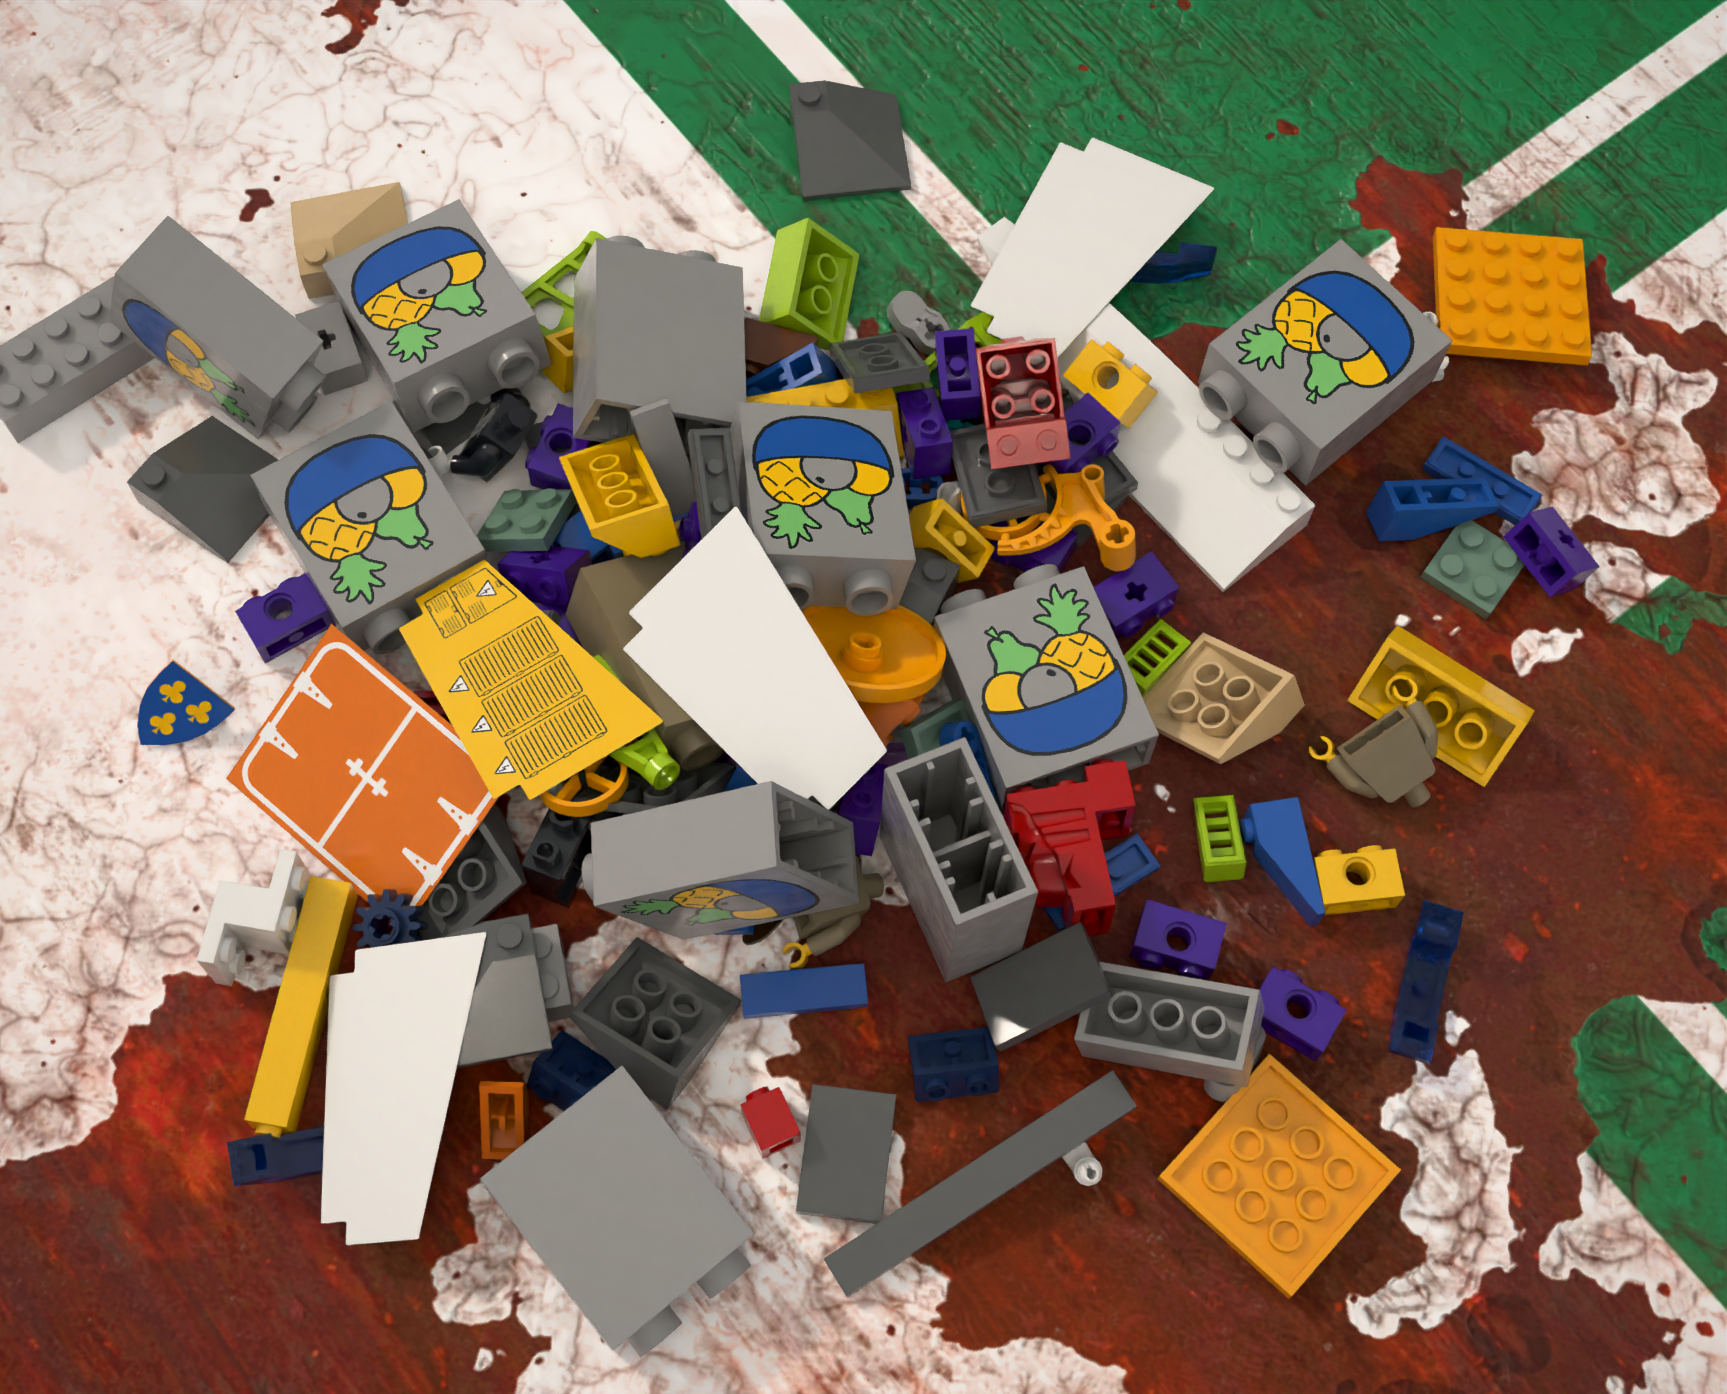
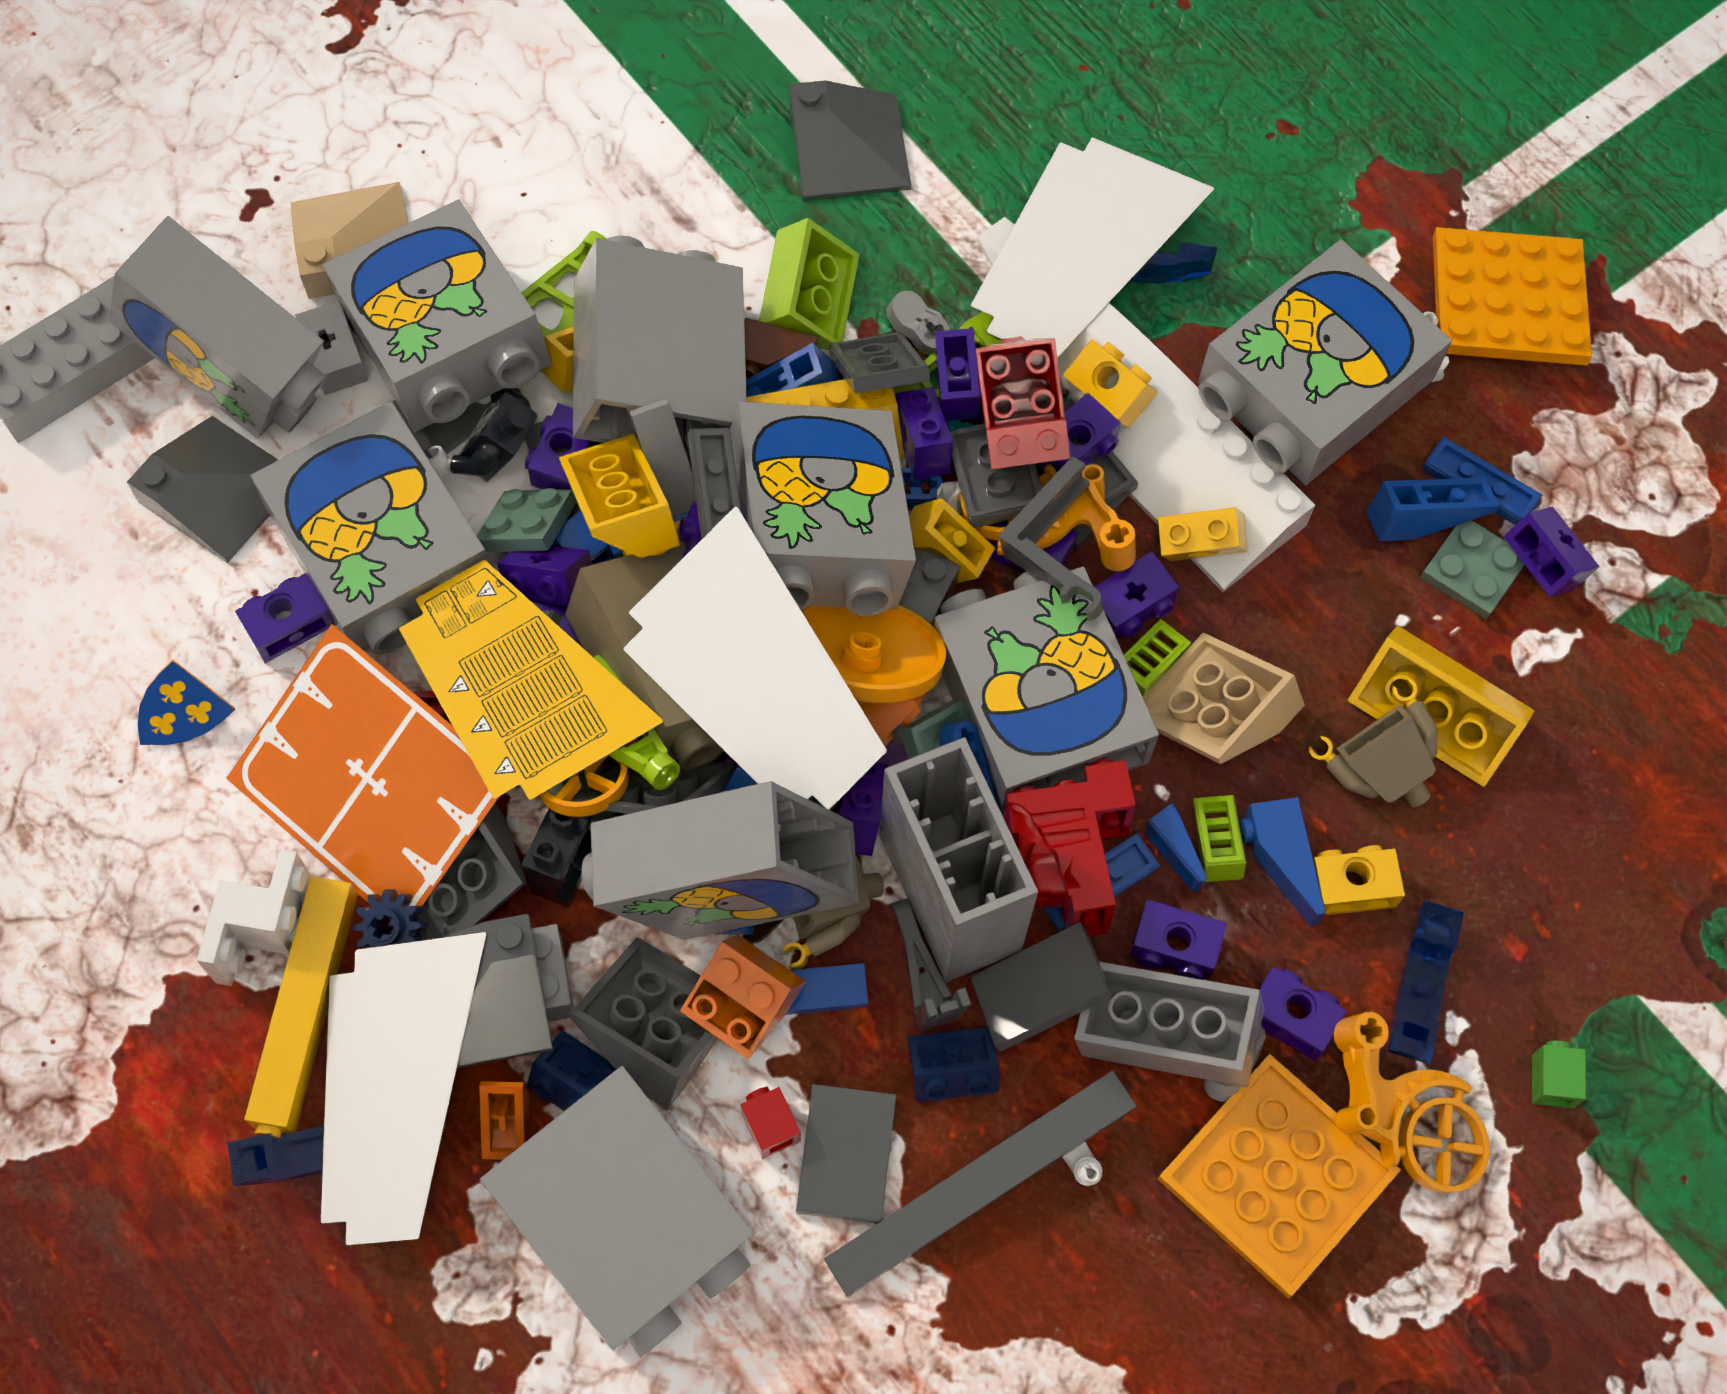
none -> orange slope [680,935,806,1059]
none -> dark grey hinge [891,898,971,1033]
none -> dark grey hinge [998,456,1103,621]
none -> blue slope [1145,803,1207,894]
none -> yellow brick [1158,507,1247,561]
none -> light orange piece [1334,1012,1490,1194]
none -> bright green brick [1532,1041,1586,1109]

